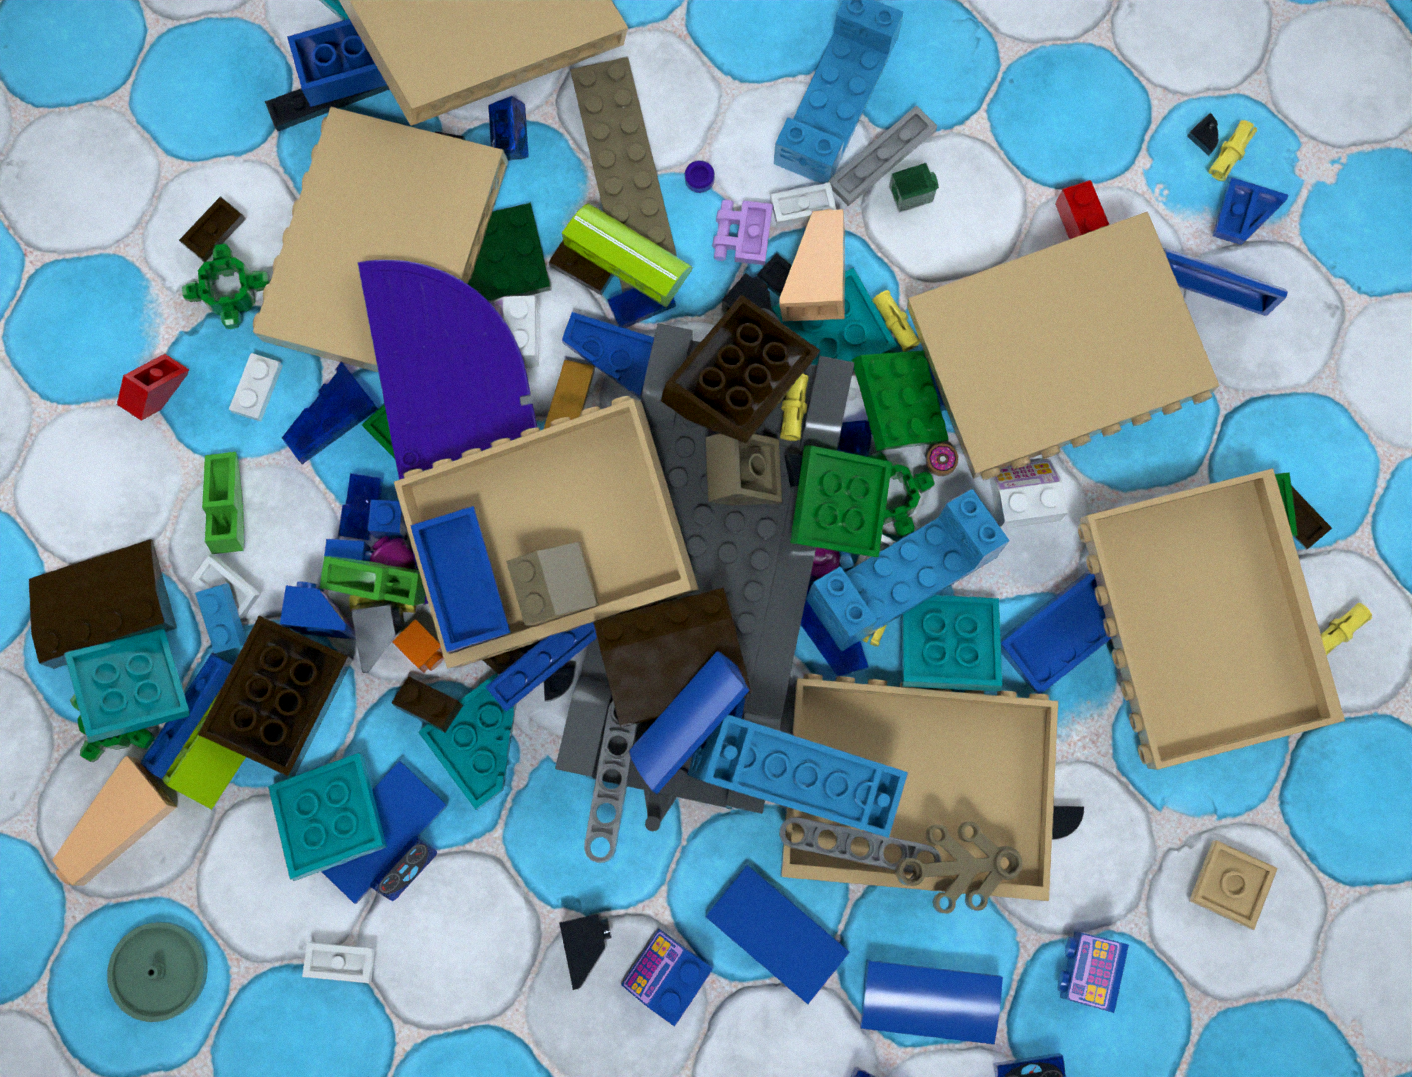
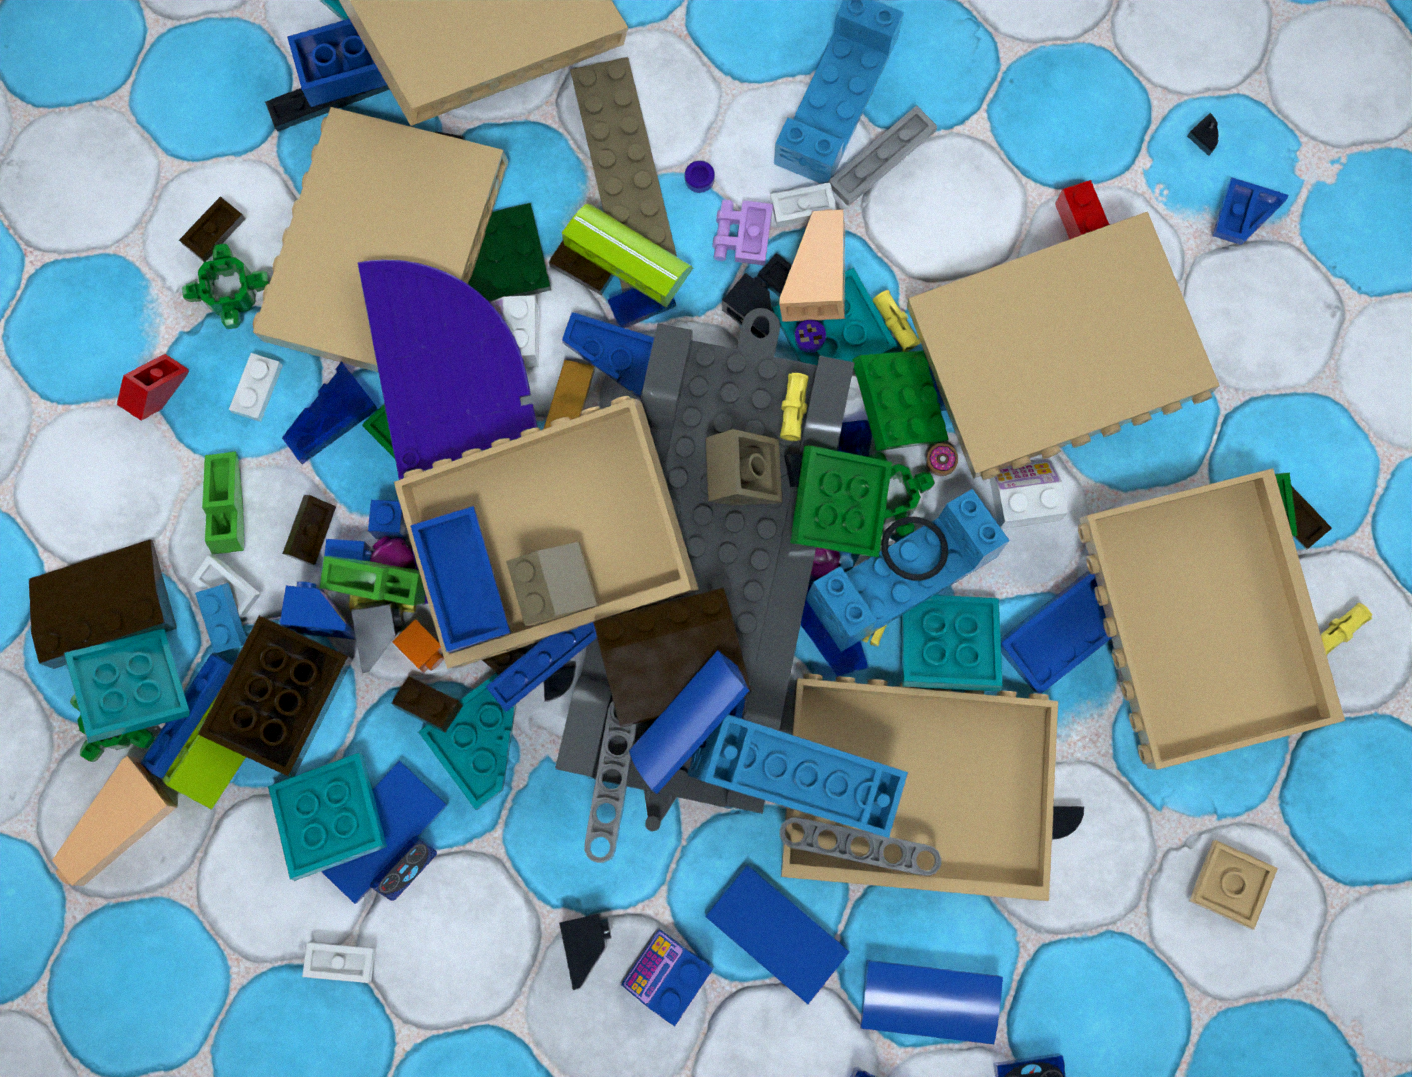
sand green piece [107,922,208,1022] -> none
clear blue slope [338,473,384,540] -> none
clear blue slope [488,96,529,160] -> none
dark brown slope [660,294,820,443] -> none
clear green brick [889,163,939,213] -> none
dark tan plant [896,822,1022,914] -> none
blue slope [1057,932,1129,1013] -> none
blue slope [1163,248,1288,317] -> none
light yellow pin [1208,120,1257,181] -> none
none -> dark brown plate [282,495,336,565]
none -> dark purple tile [794,320,826,353]
none -> black tyre [881,517,948,581]

